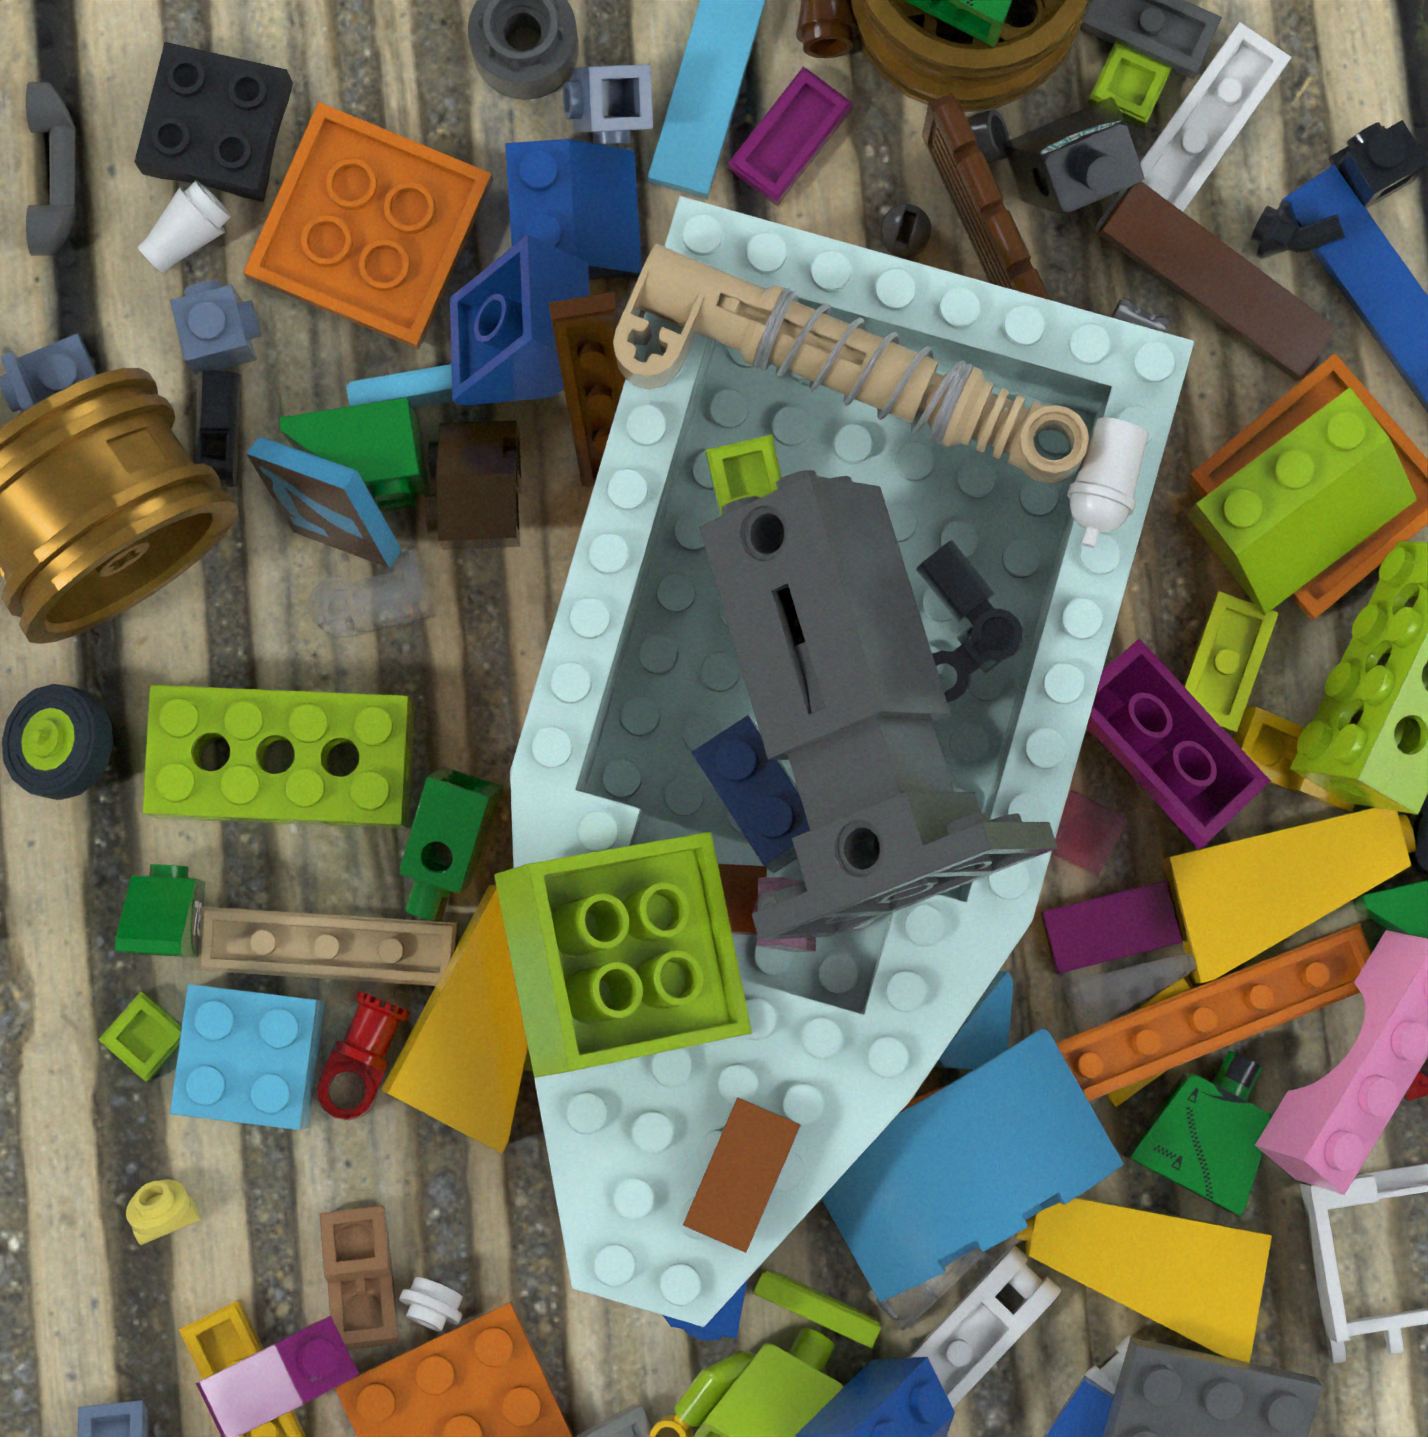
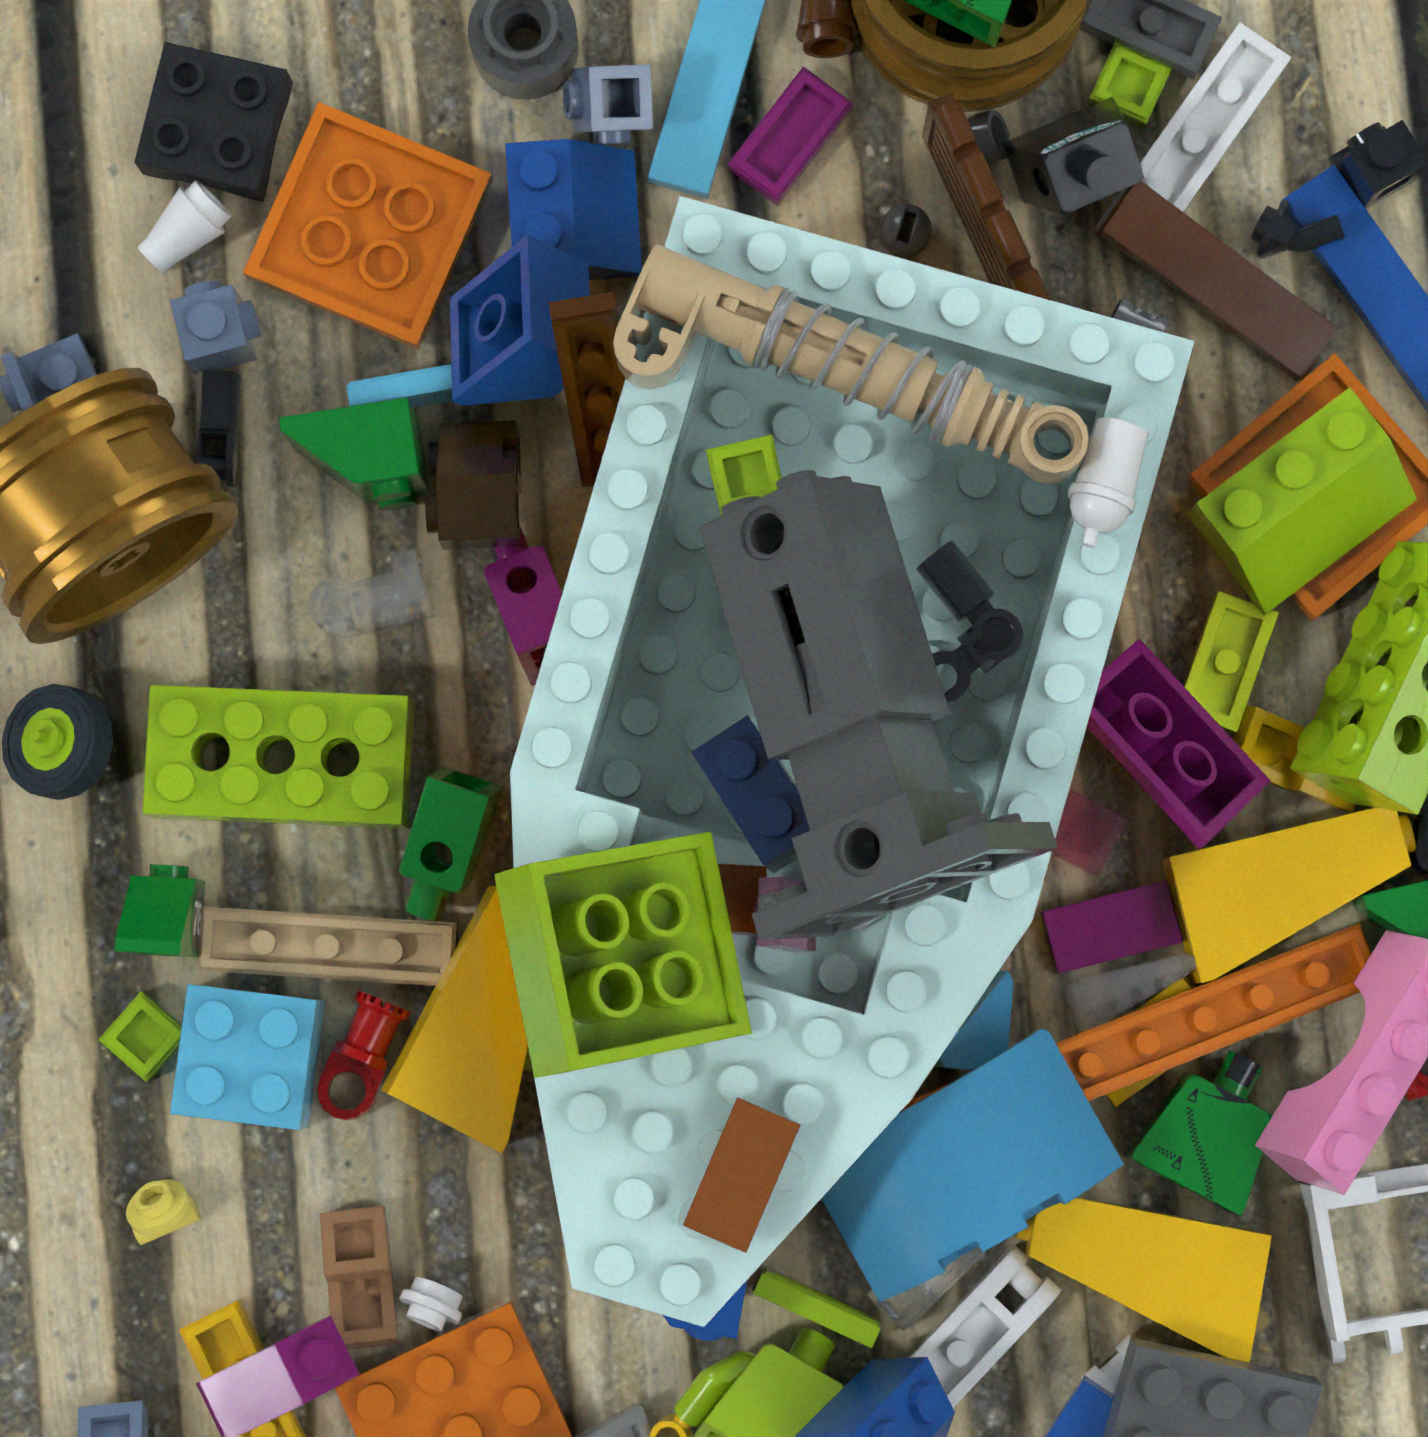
dark grey bar [26,82,76,256] -> none
tile [246,437,402,568] -> none
none -> magenta torso [483,527,562,686]

